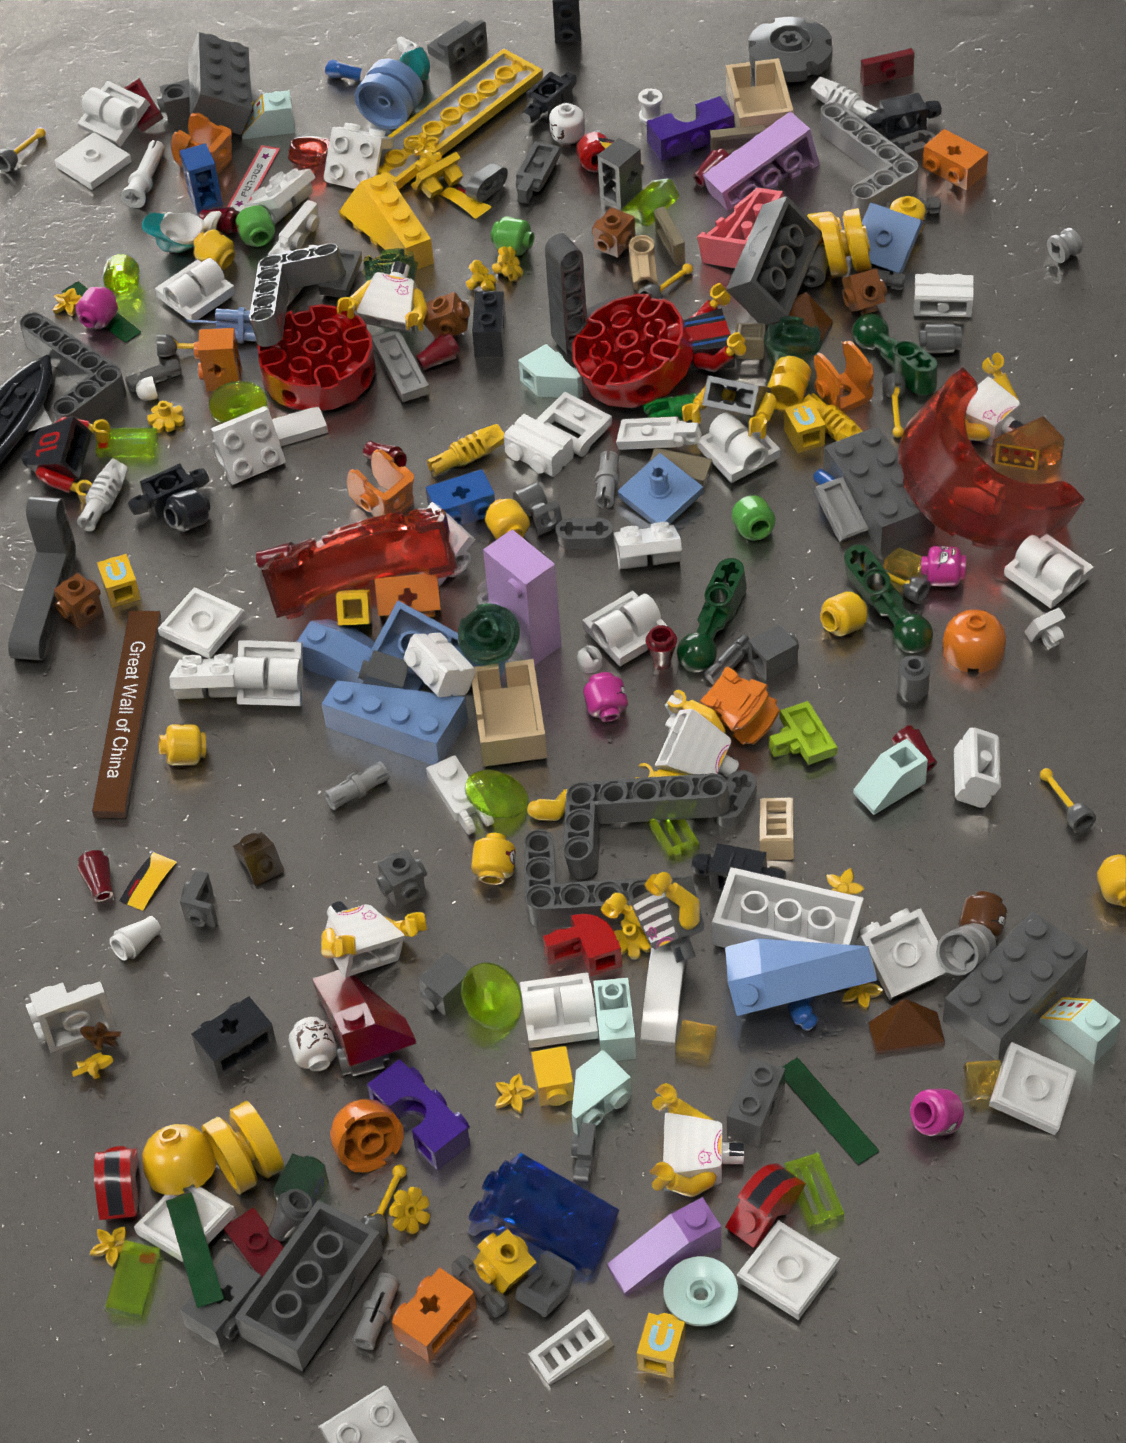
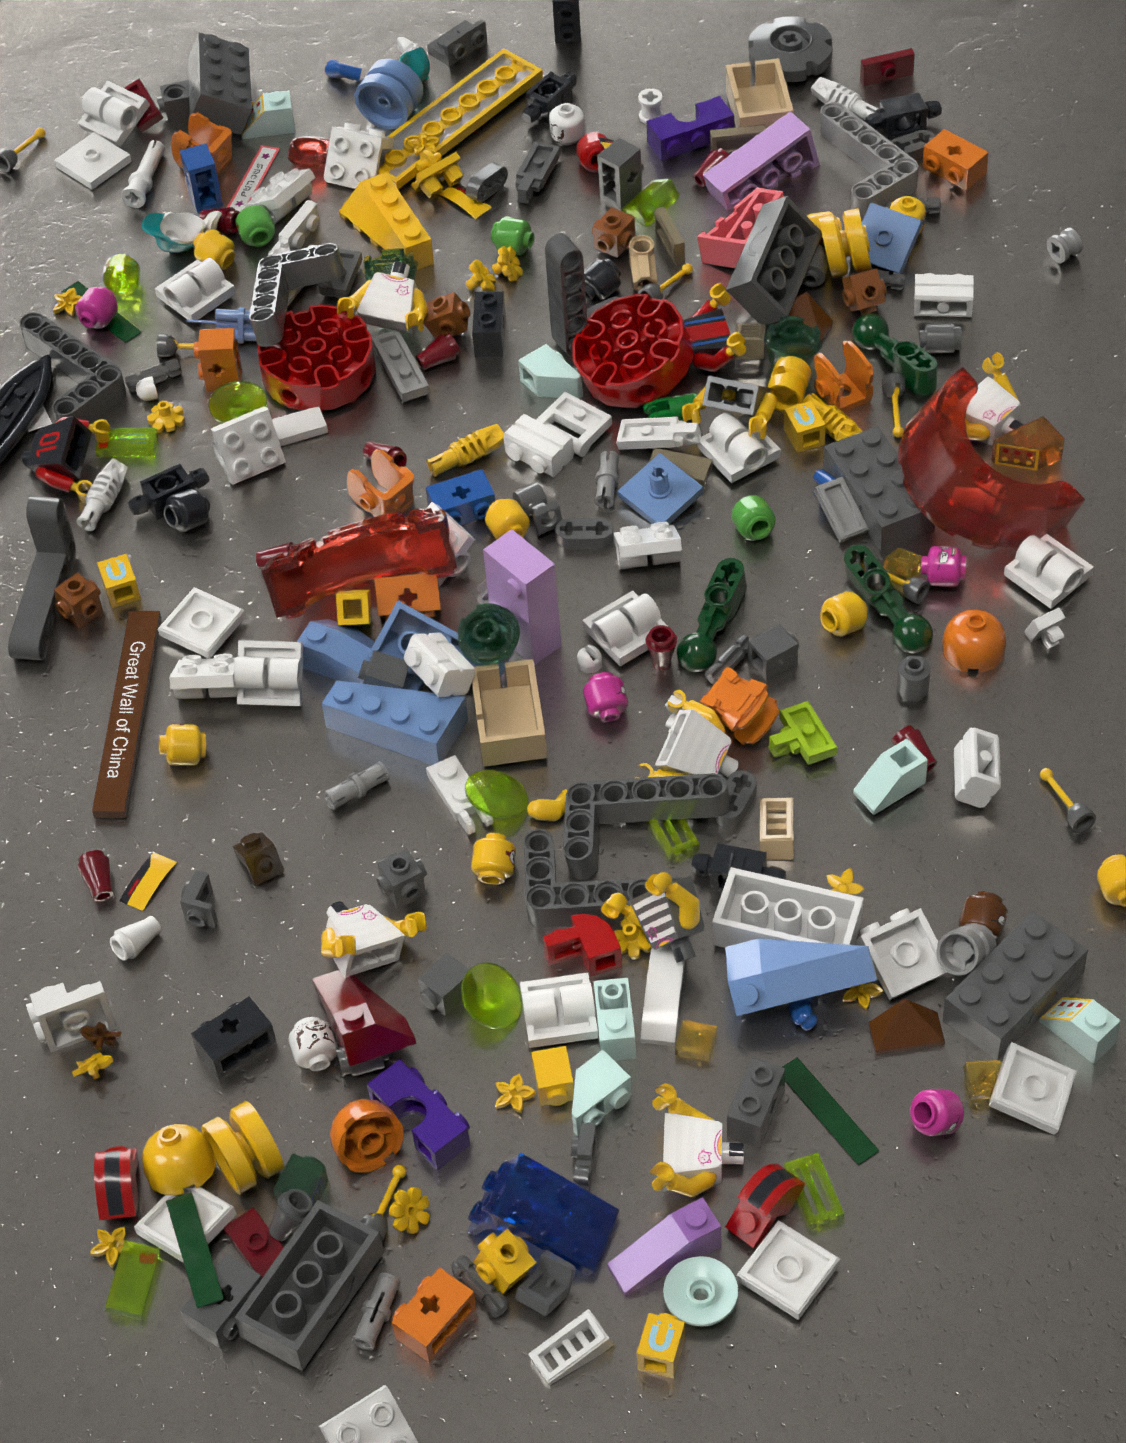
none -> black head [584,258,622,301]

